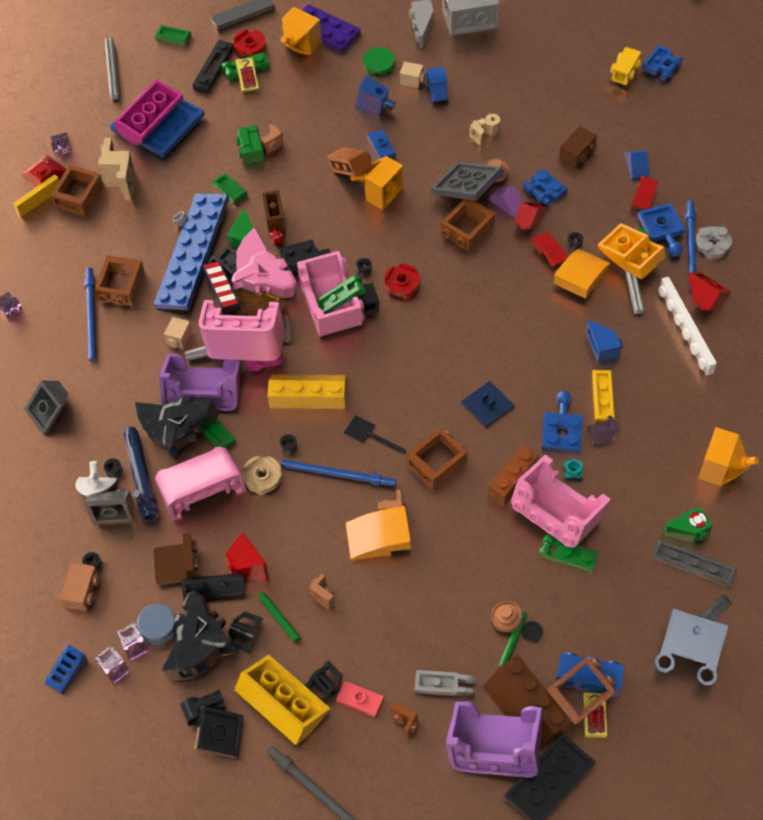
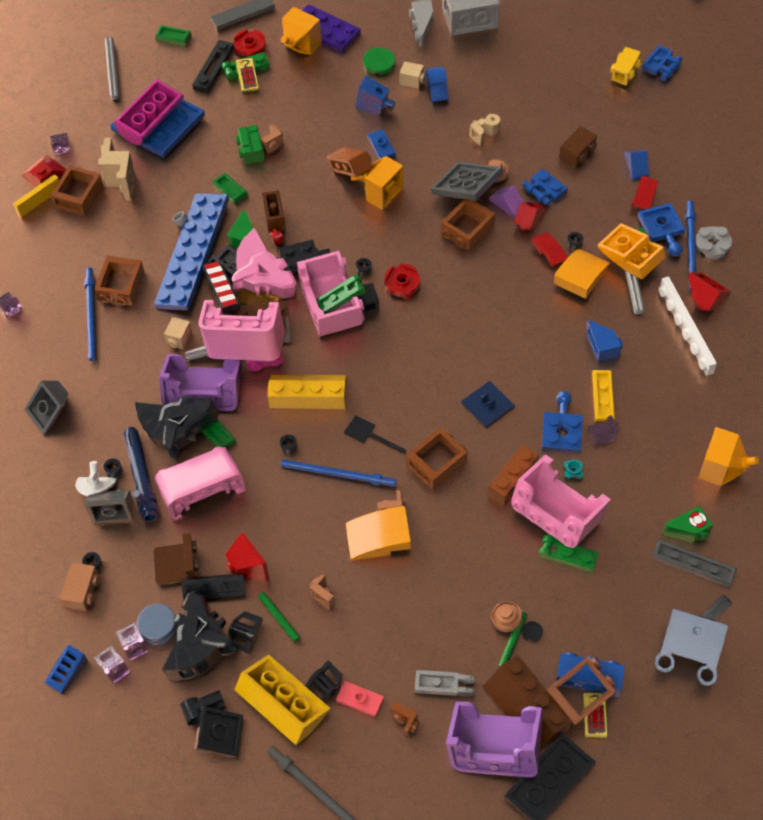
tan plate [242,456,282,495] -> none

